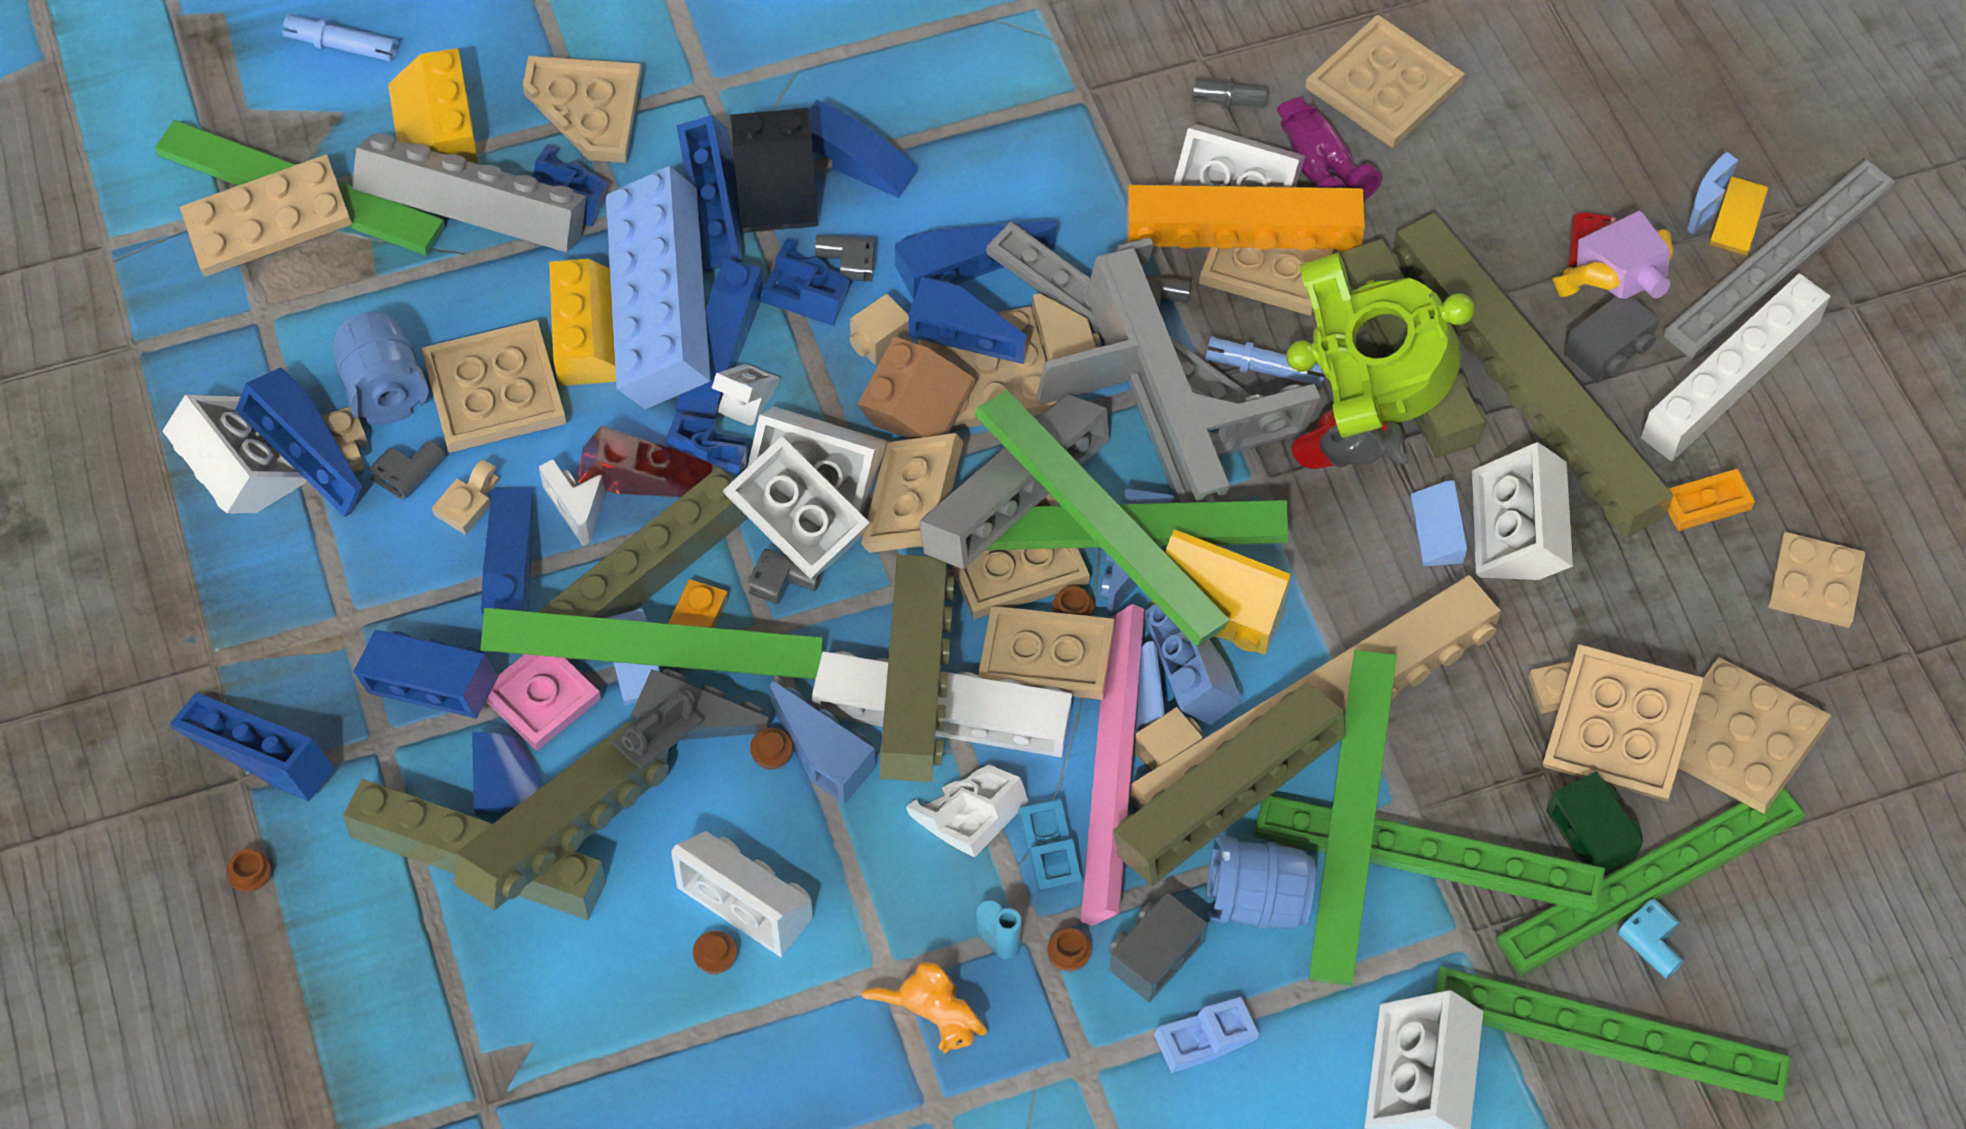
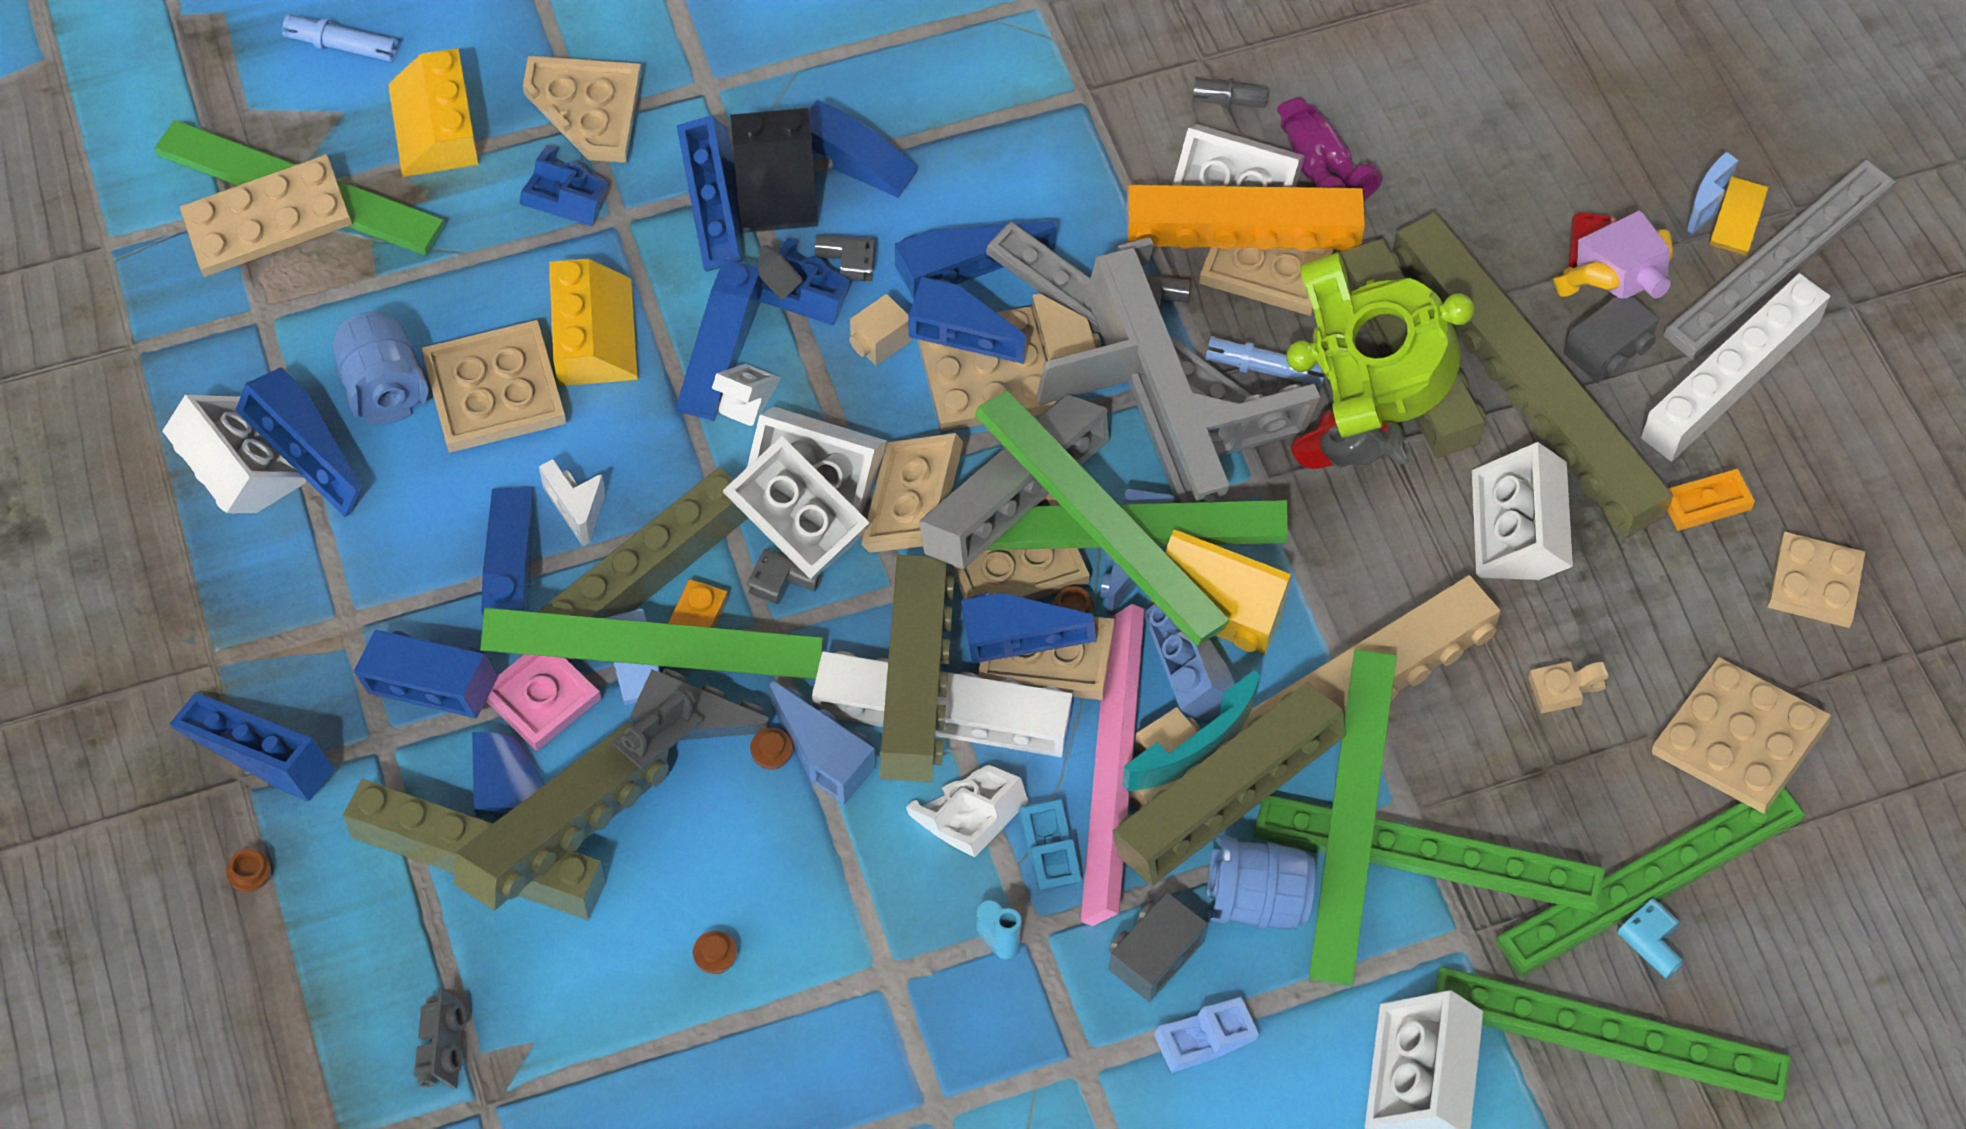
tan plate [321,407,368,474] -> none
light grey brick [353,133,586,252] -> none
dark grey piece [368,441,445,500] -> none
tan plate [432,459,500,535] -> none
clear red slope [578,426,712,497] -> none
light blue brick [606,166,710,409] -> none
blue slope [667,414,754,474] -> none
white slope [671,831,813,958] -> none
medium nougat slope [857,336,976,439] -> none
light orange animal [861,962,988,1054] -> none
dark orange plate [1047,928,1091,972] -> none
light blue slope [1134,641,1165,737] -> none
tan plate [1305,14,1465,149] -> none
light blue slope [1410,480,1467,566] -> none
tan plate [1543,644,1704,802] -> none
dark green brick [1546,771,1644,875] -> none
none -> dark grey hinge [413,989,467,1089]
none -> dark grey slope [758,245,802,299]
none -> blue slope [961,593,1097,664]
none -> teal slope [1122,670,1260,791]

